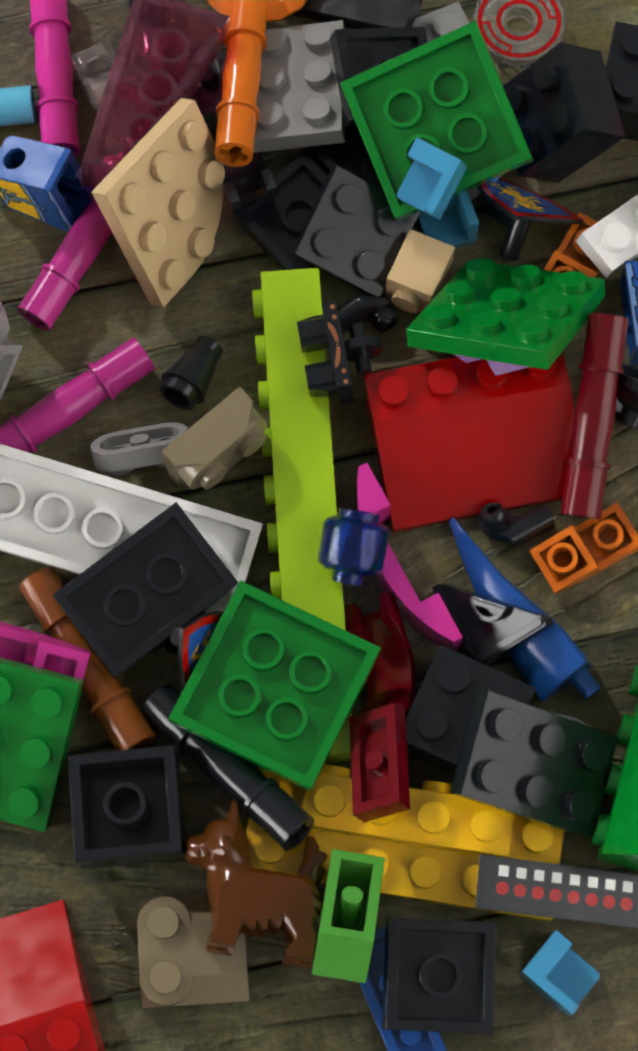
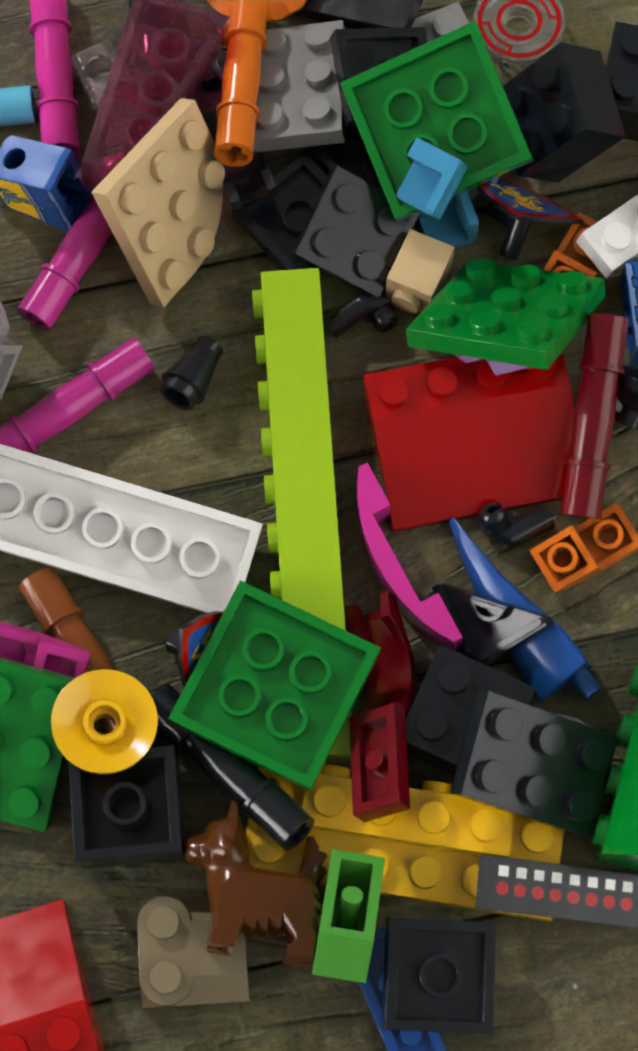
black plate [52,502,239,678] -> none
light grey plate [90,422,188,476] -> none
dark tan slope [162,386,267,490] -> none
black hips [297,301,383,405] -> none
clear blue head [318,507,390,586] -> none
dark azure panel [518,930,600,1017] -> none
none -> yellow dish [51,669,158,774]

